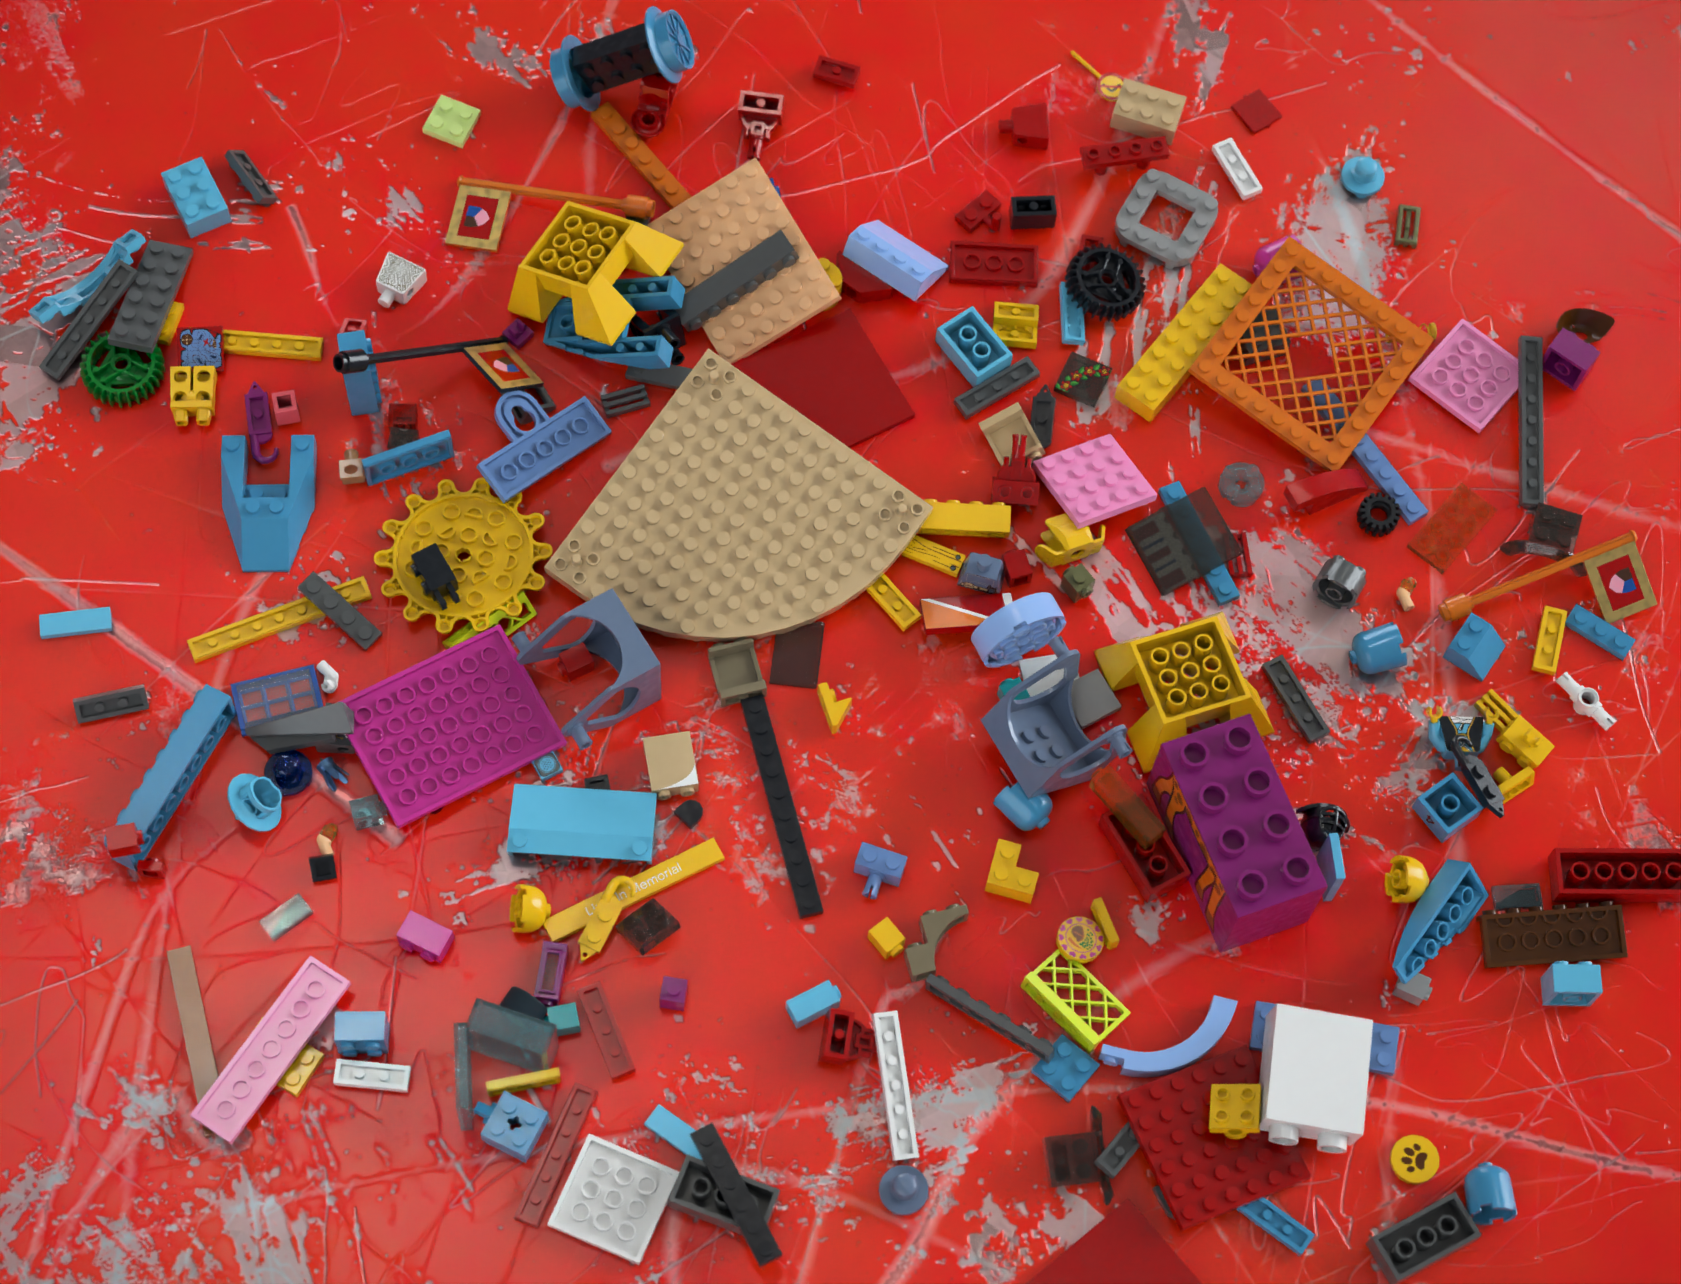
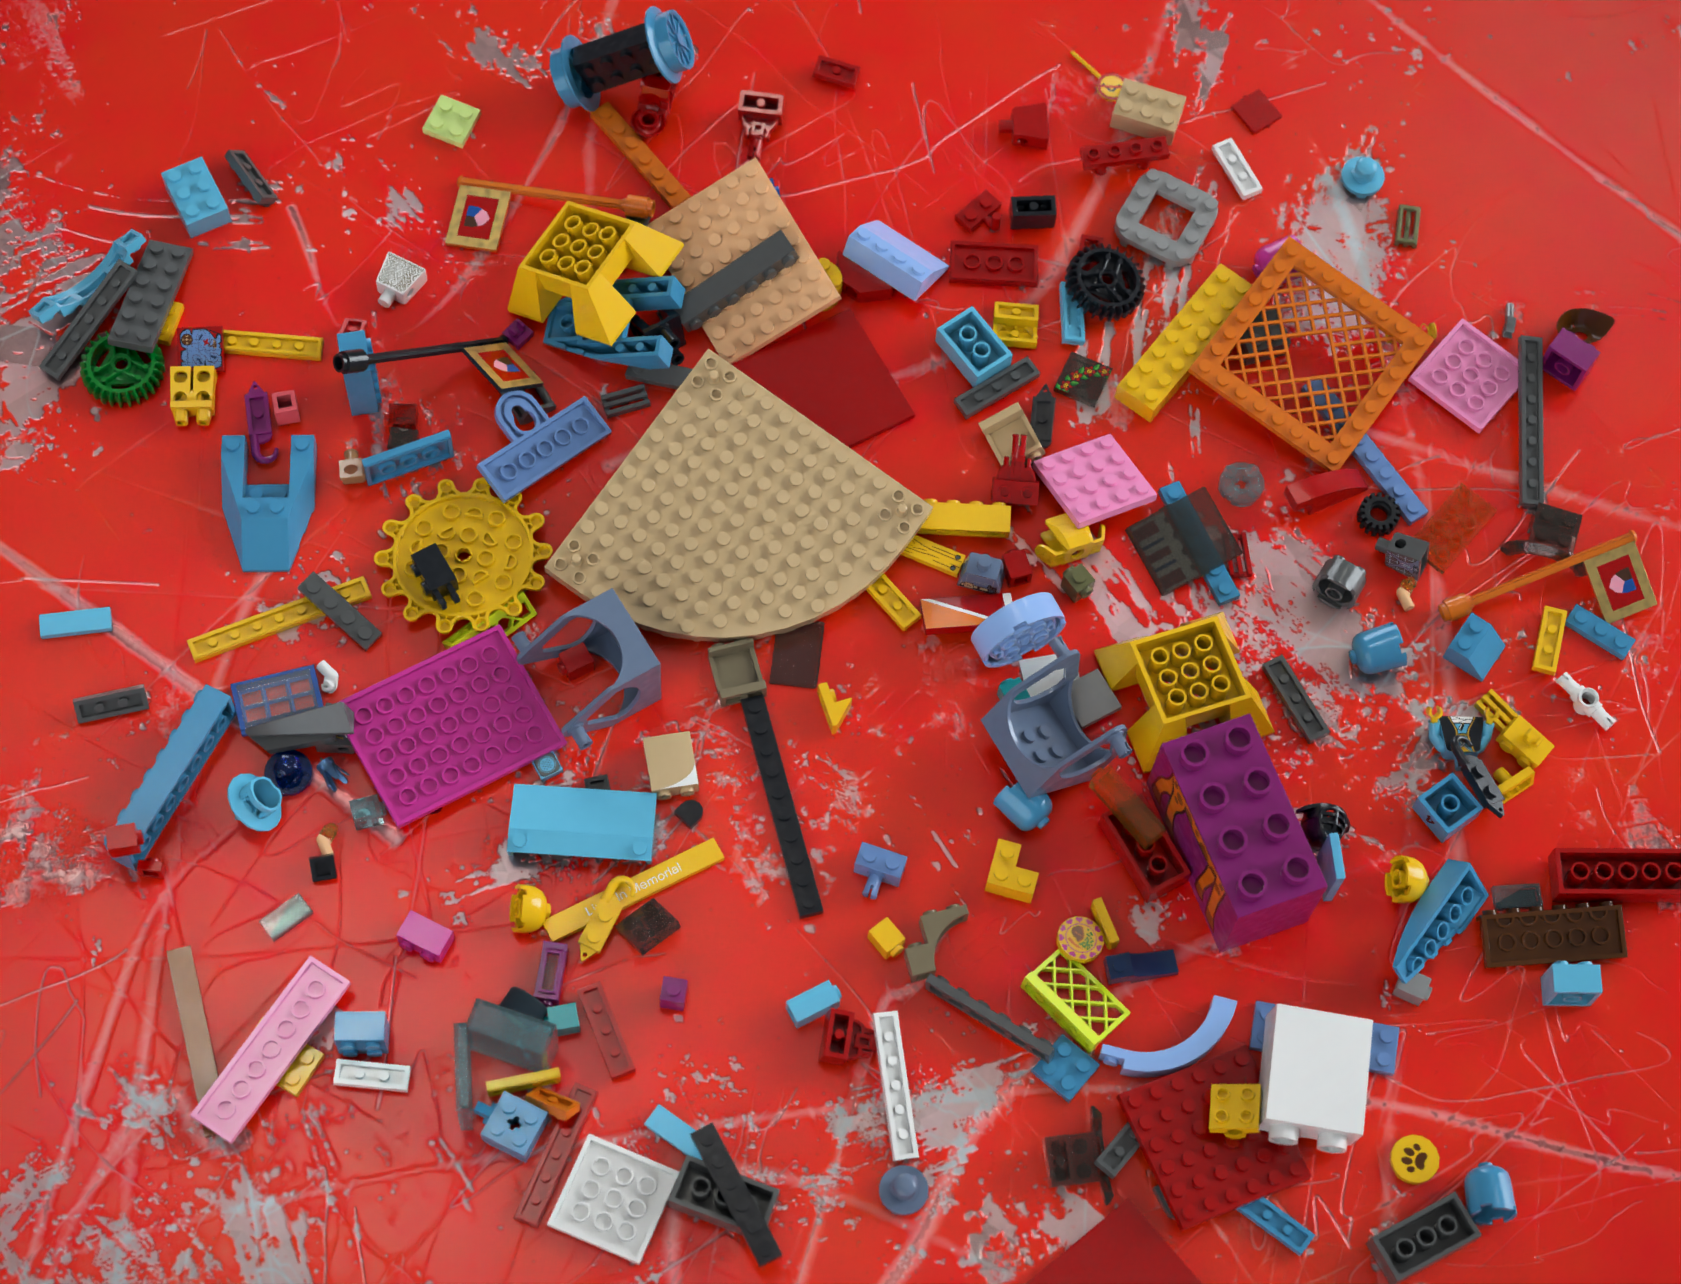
none -> orange plate [525,1086,580,1121]
none -> dark blue slope [1103,949,1179,985]
none -> dark grey torso [1375,532,1430,582]
none -> flat silver bar [1502,303,1516,339]

